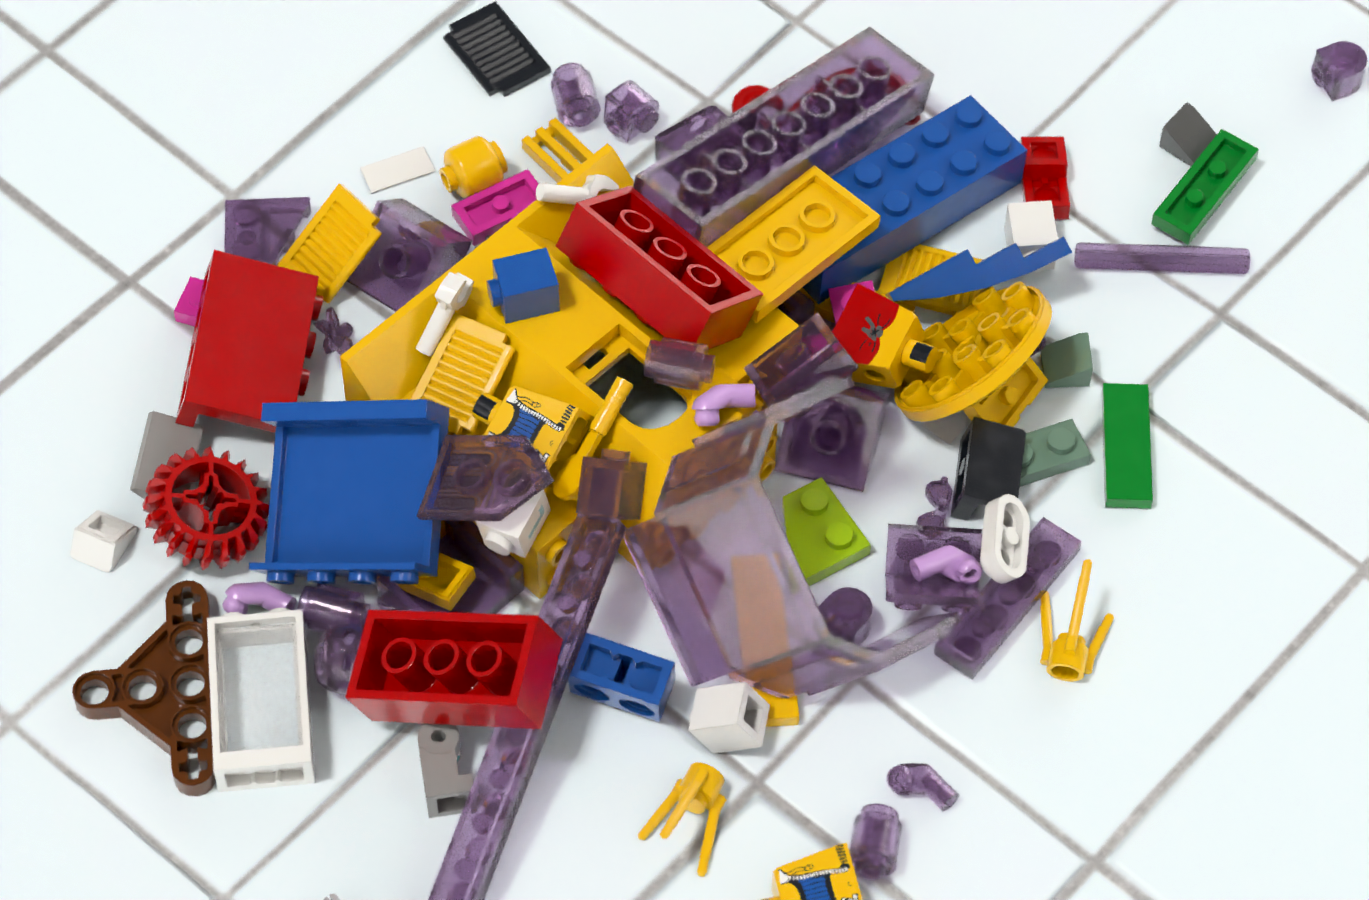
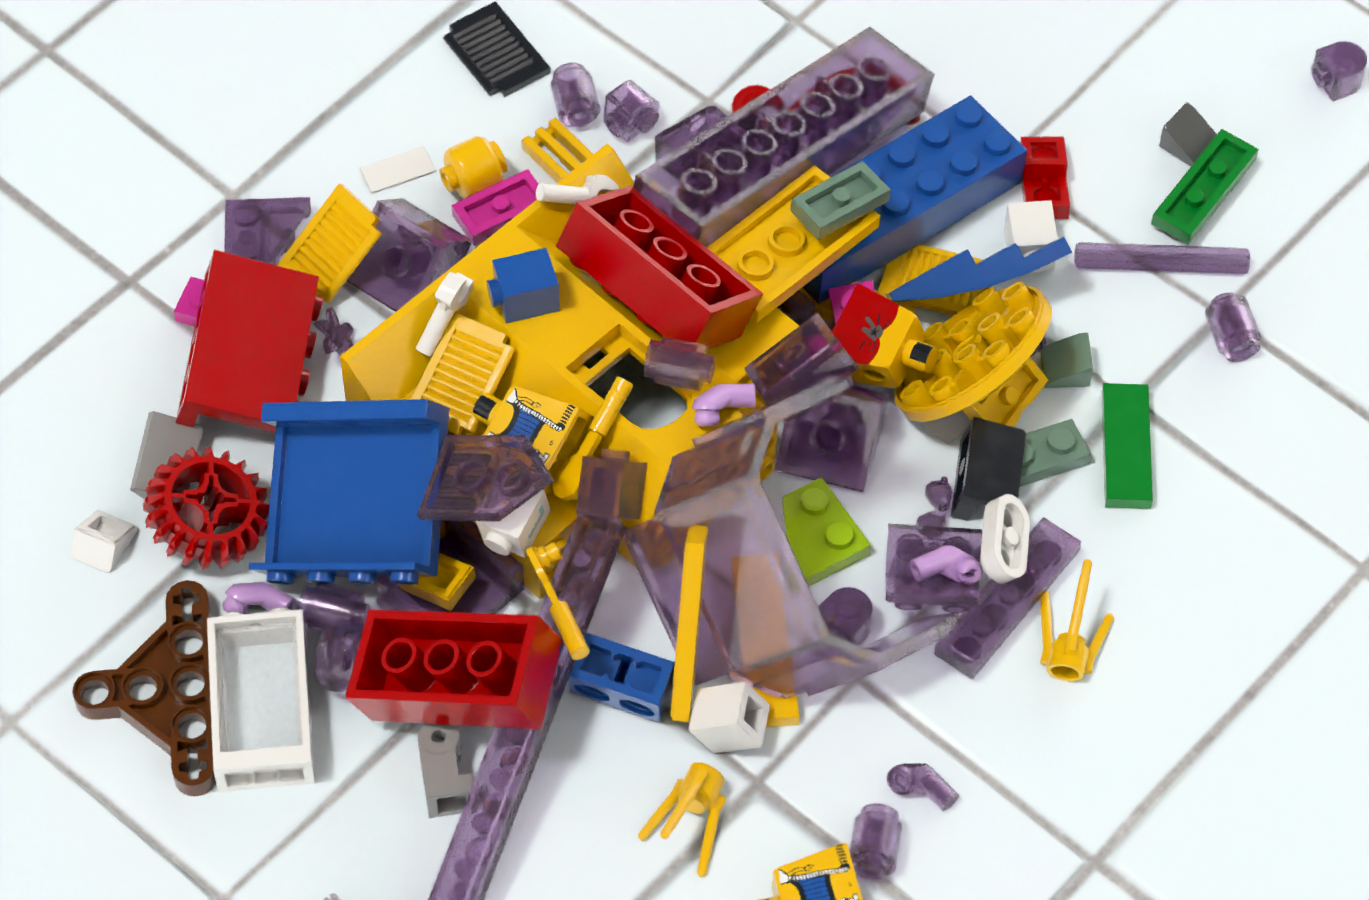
none -> yellow piece [526,542,590,660]
none -> yellow tile [670,525,709,722]
none -> sand green plate [790,161,891,240]
none -> clear purple brick [1205,292,1261,362]

